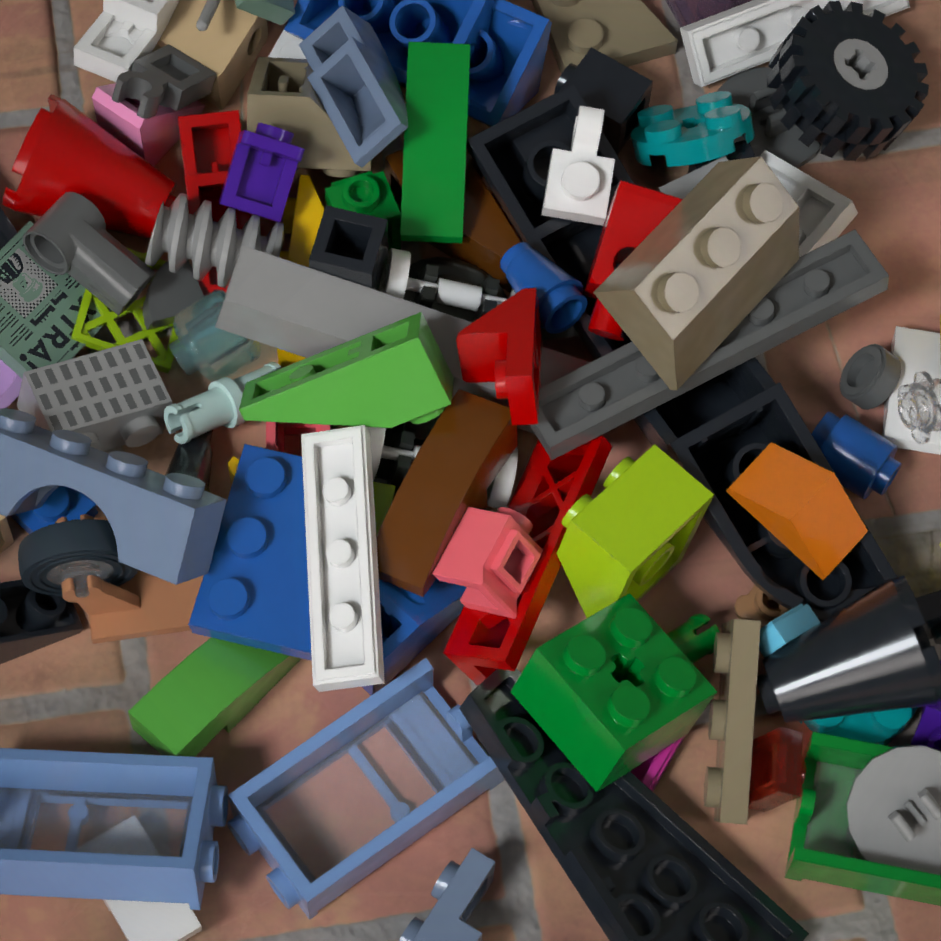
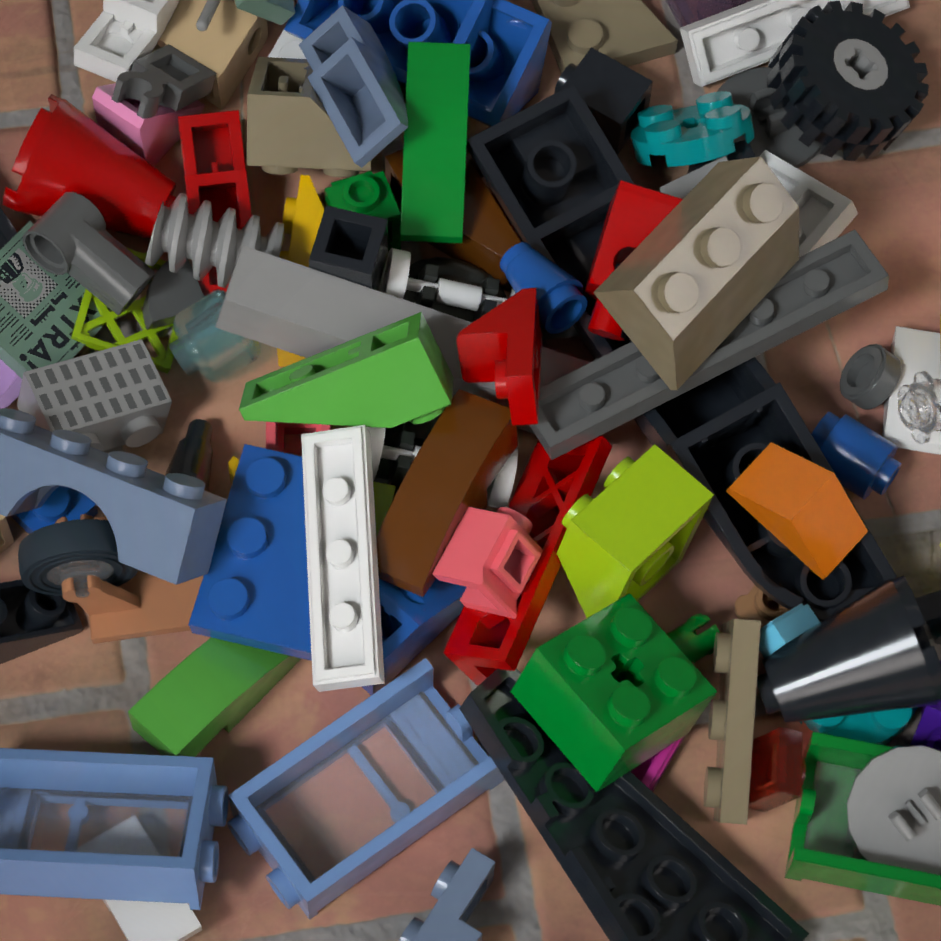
light aqua pin [164,362,281,444] -> none
dark purple bracket [218,123,305,222] -> none
white plate [541,106,615,226] -> none

